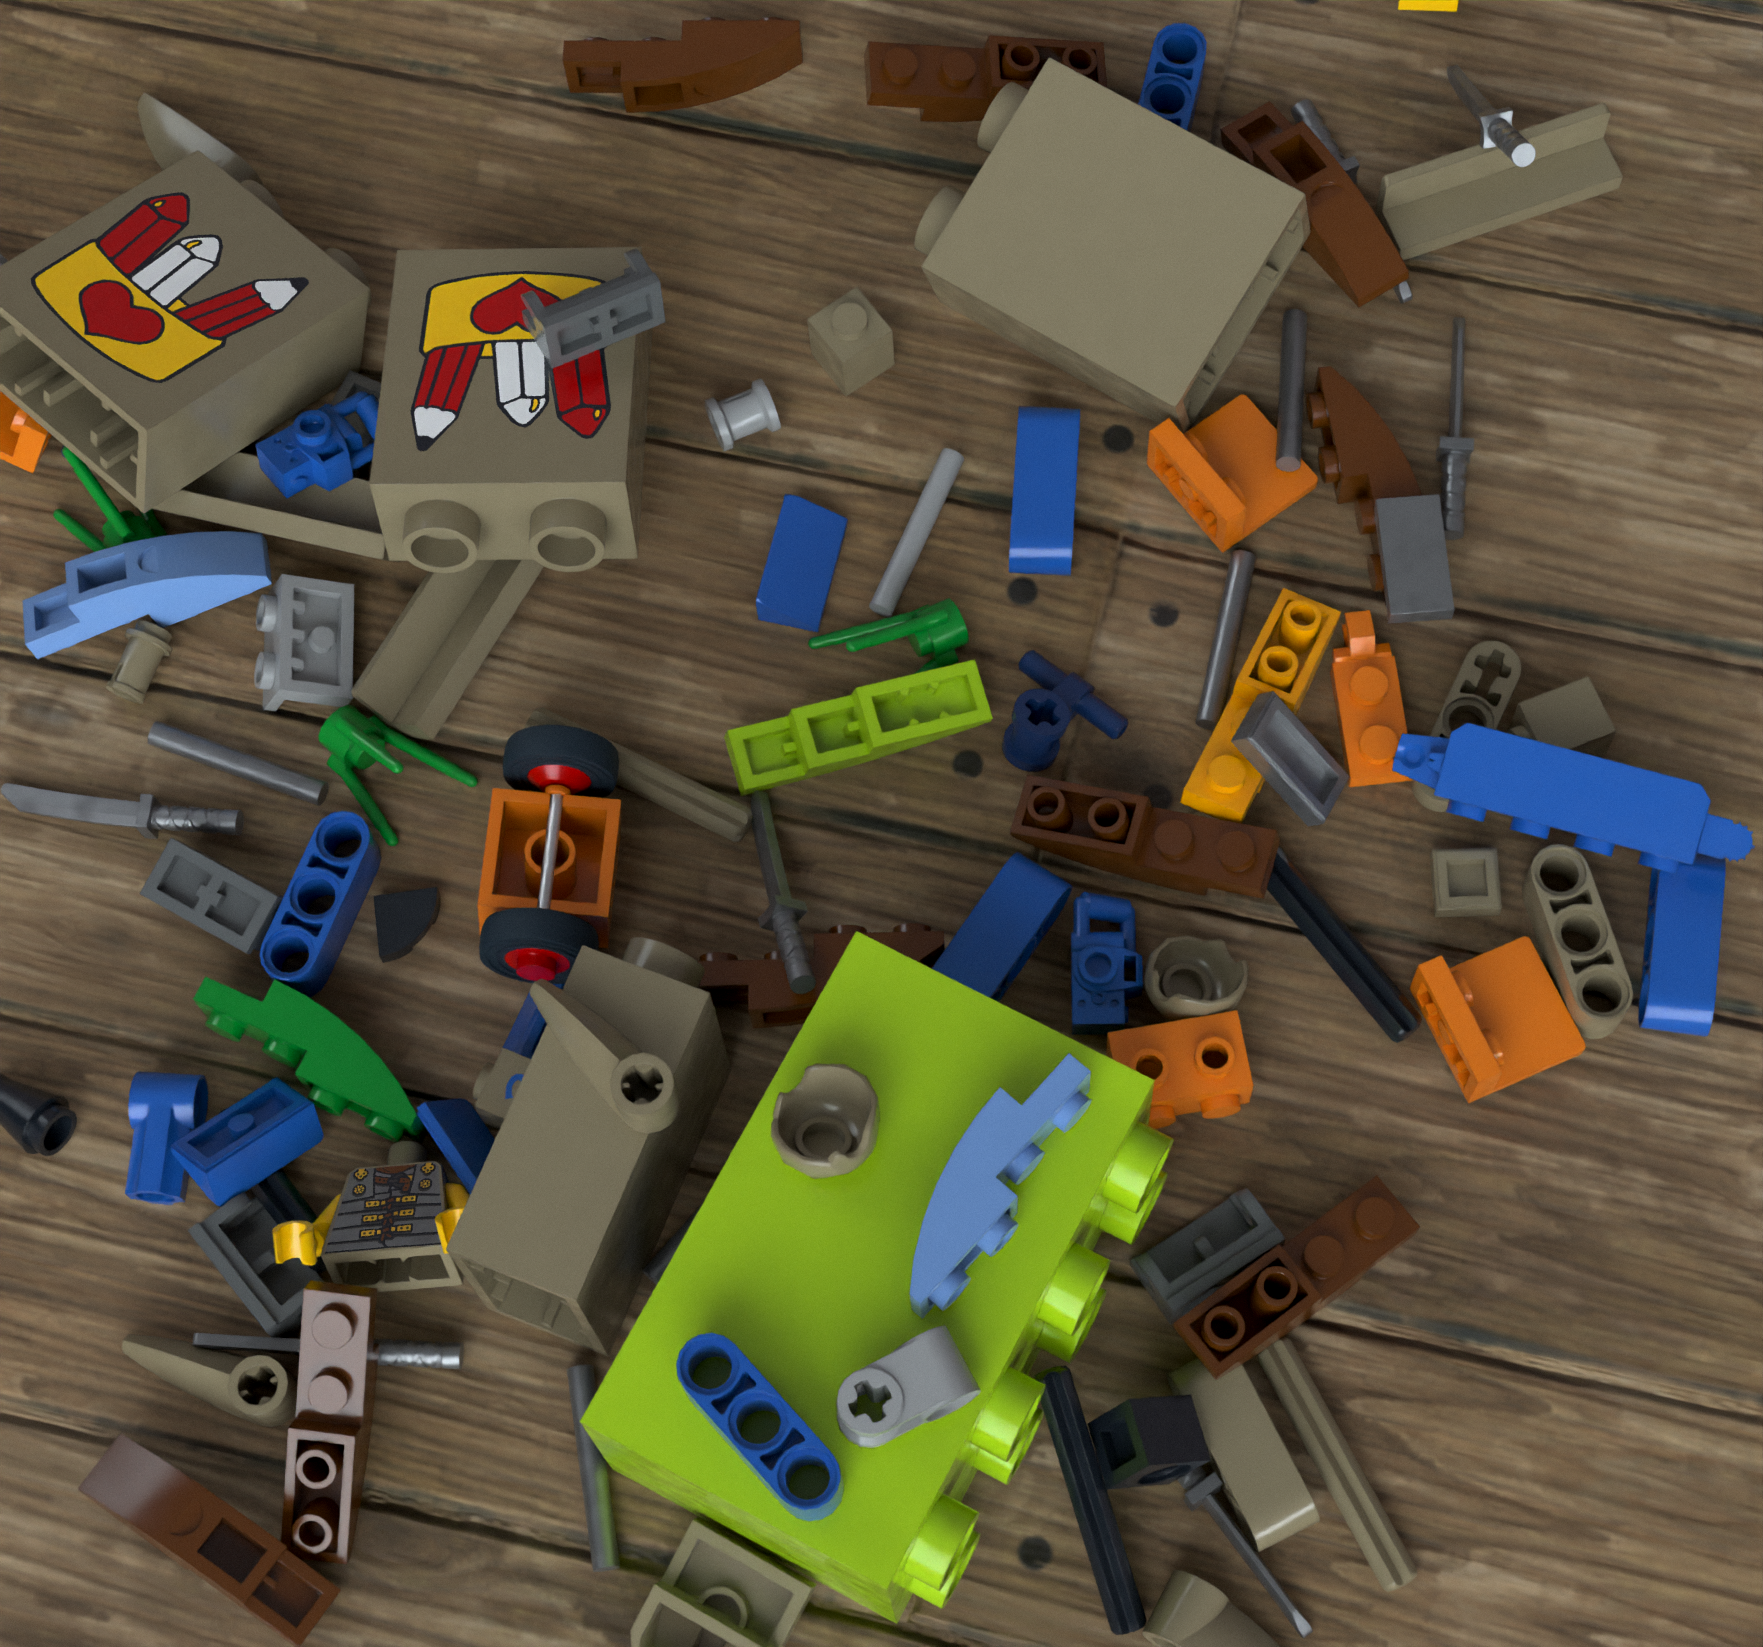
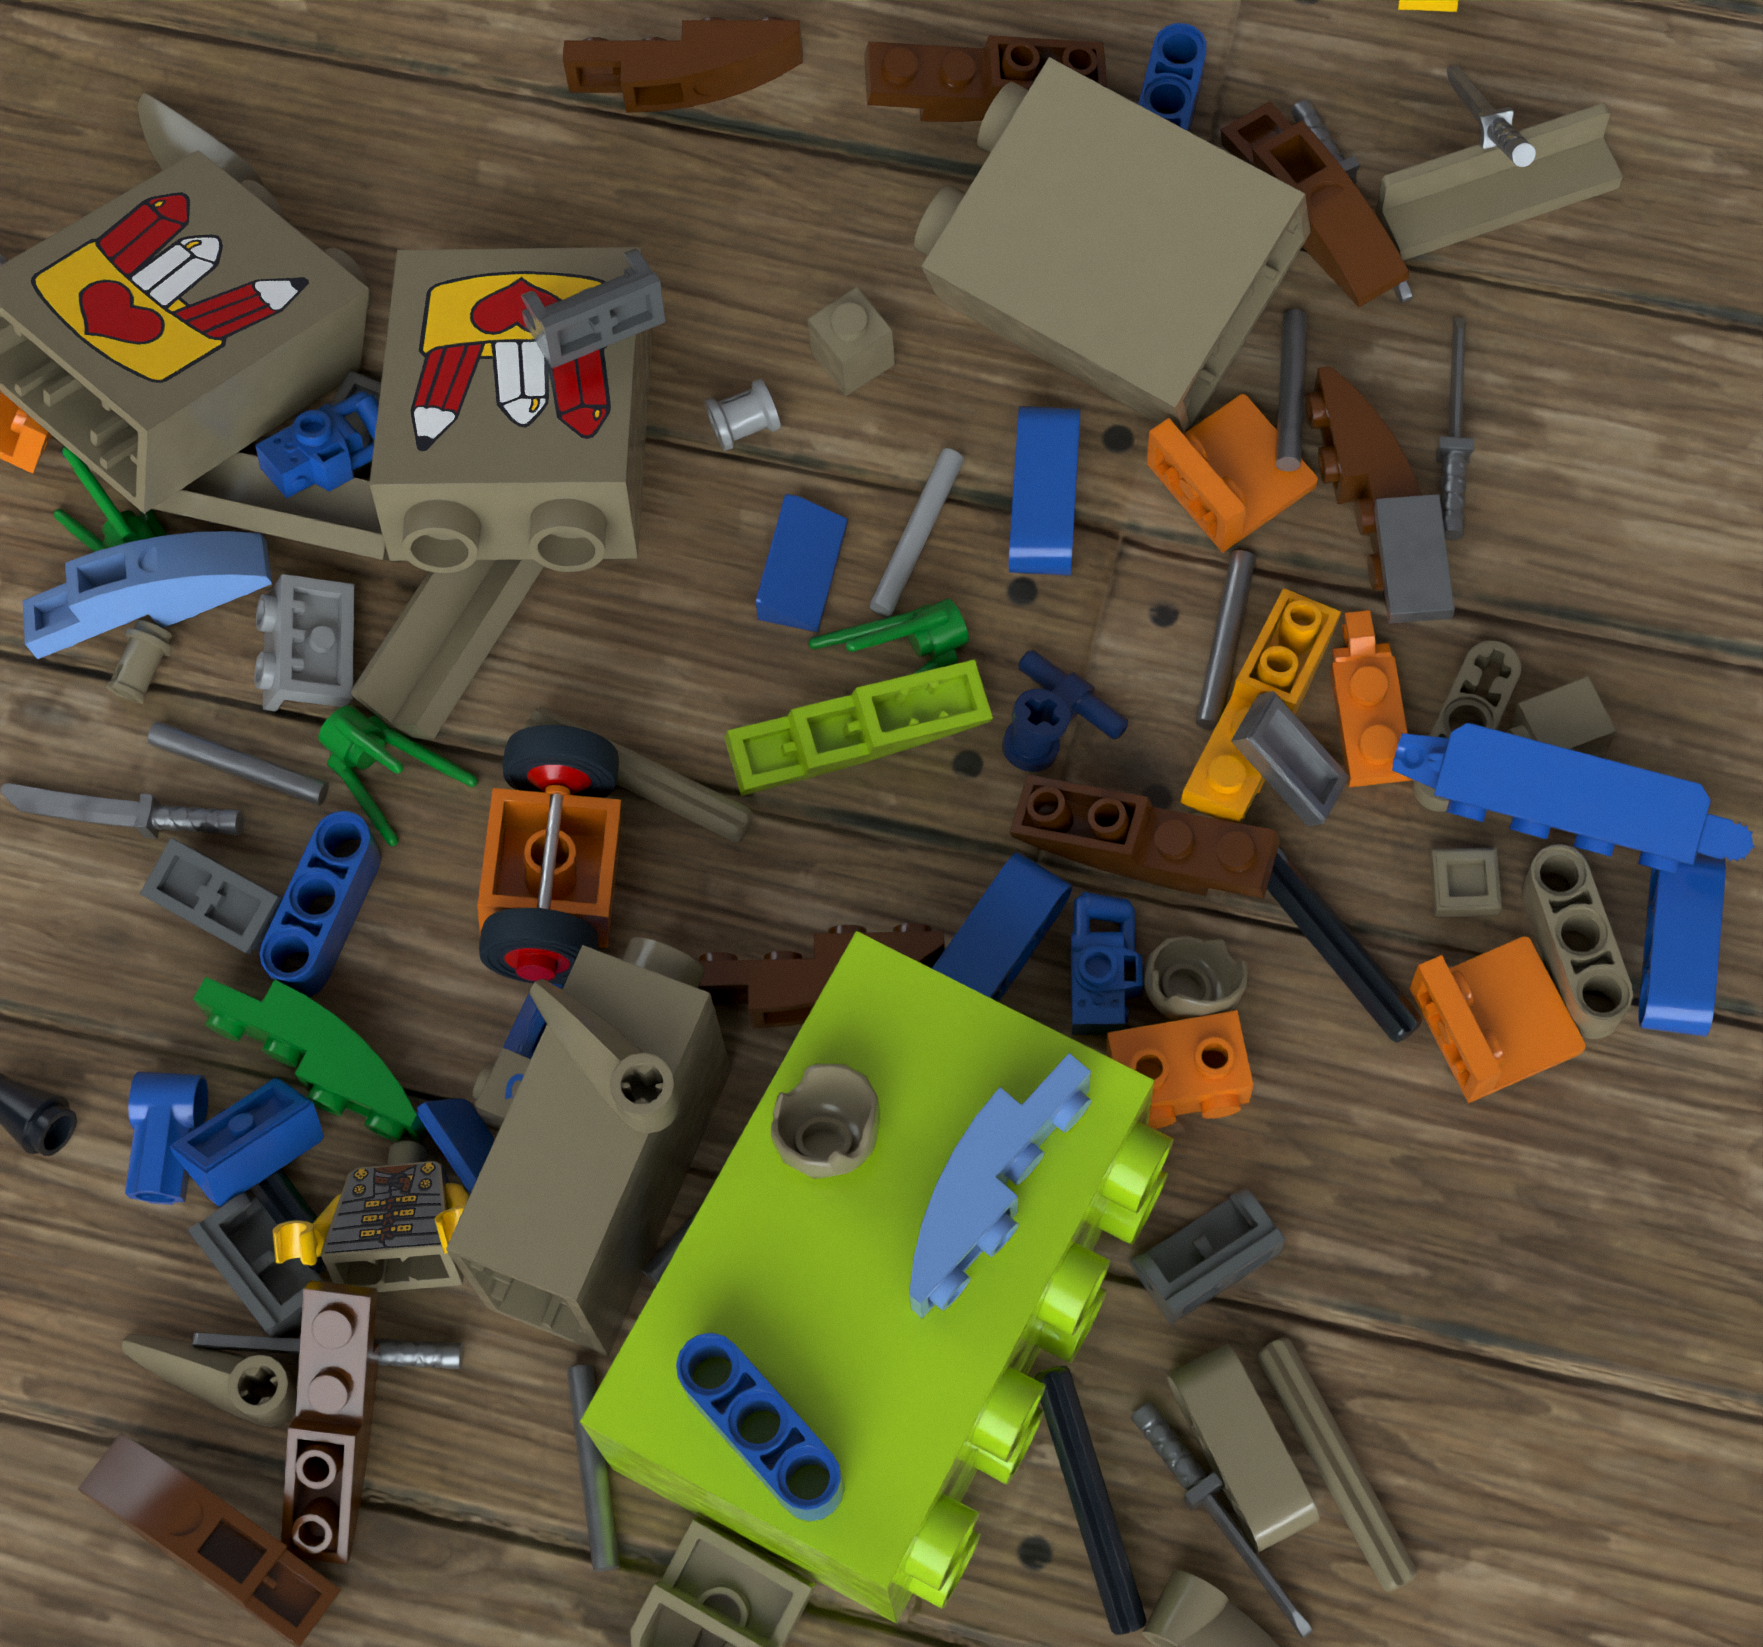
black tile [374,887,441,963] -> none
flat silver sword [751,790,816,994] -> none
light grey piece [837,1325,981,1448] -> none
black brick [1087,1394,1211,1490] -> none
reddish brown slope [1173,1175,1420,1380] -> none

